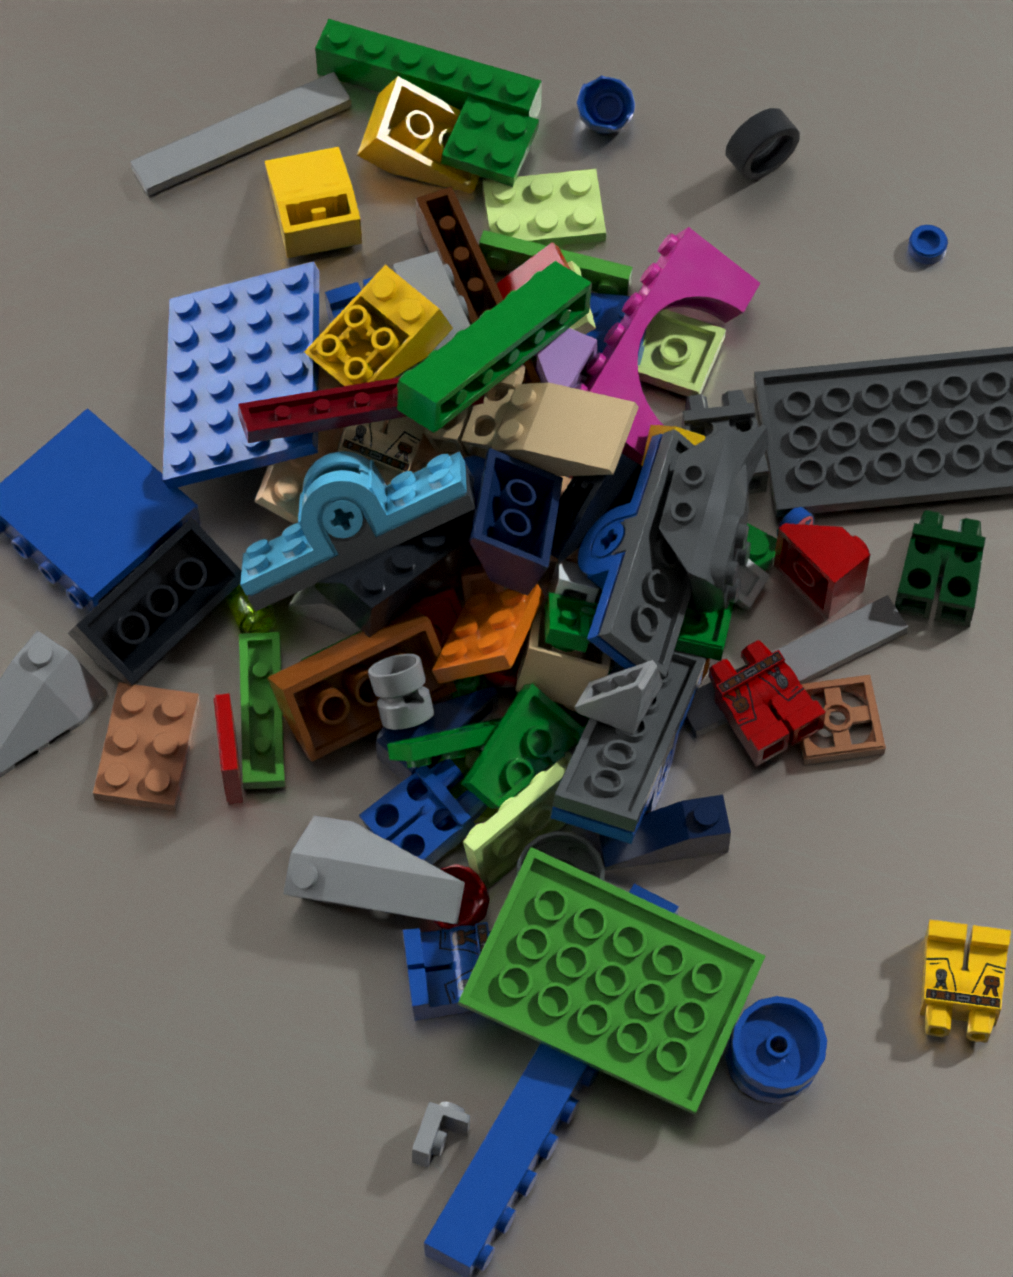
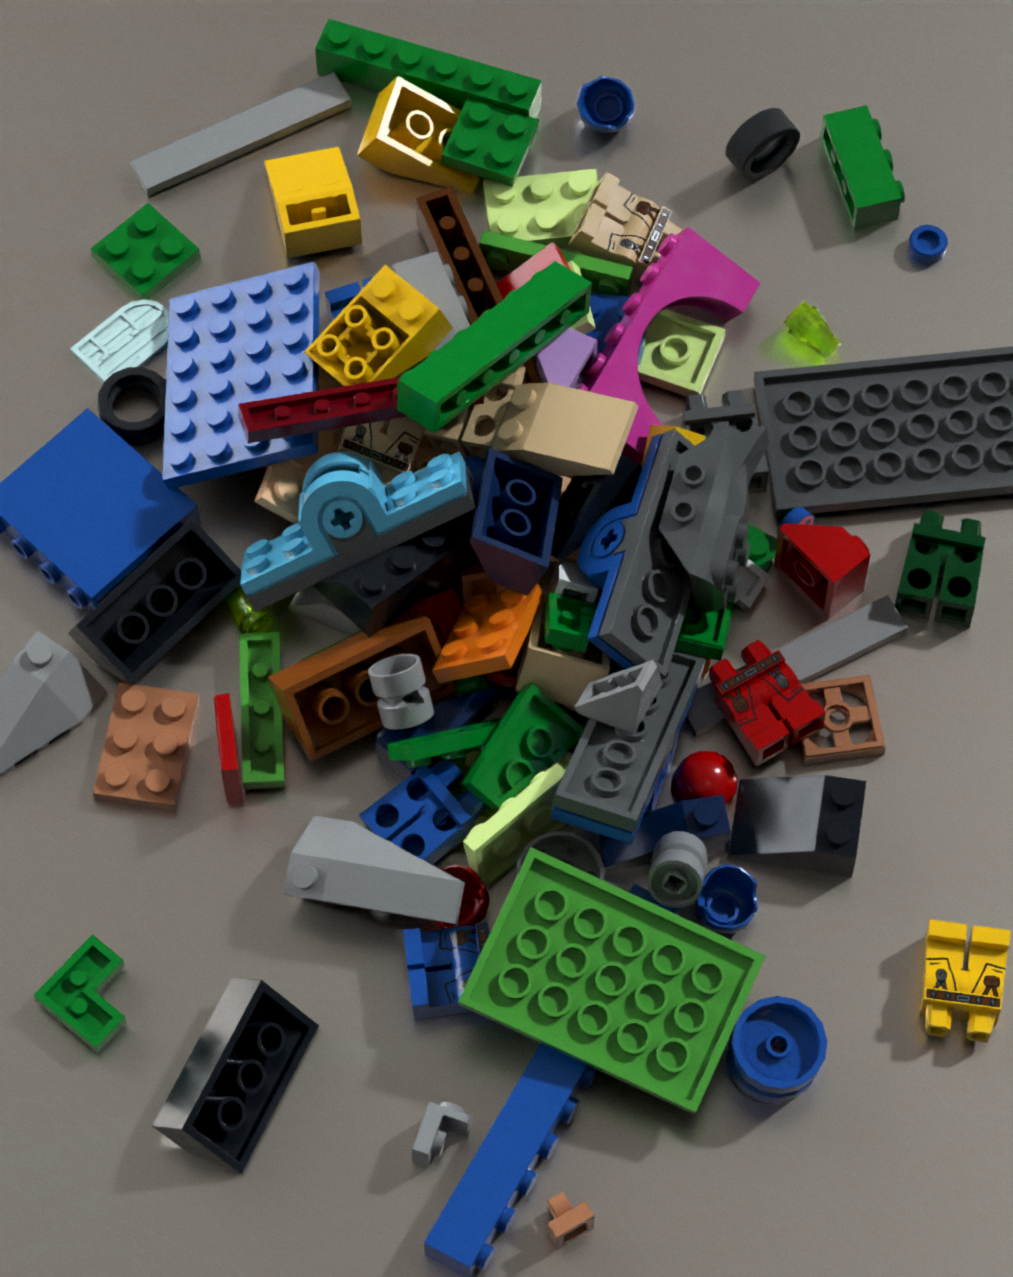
none -> green plate [34,934,127,1053]
none -> light aqua window [70,299,169,383]
none -> green plate [91,203,201,300]
none -> black tyre [98,367,166,445]
none -> black slope [152,978,319,1174]
none -> nougat tile [547,1192,594,1250]
none -> tan hips [568,172,683,282]
none -> light grey wheel [647,831,708,908]
none -> red hair [670,751,738,806]
none -> blue hair [694,864,759,934]
none -> black slope [728,775,866,877]
none -> clear neon green cone [784,301,842,359]
none -> green brick [820,105,905,229]

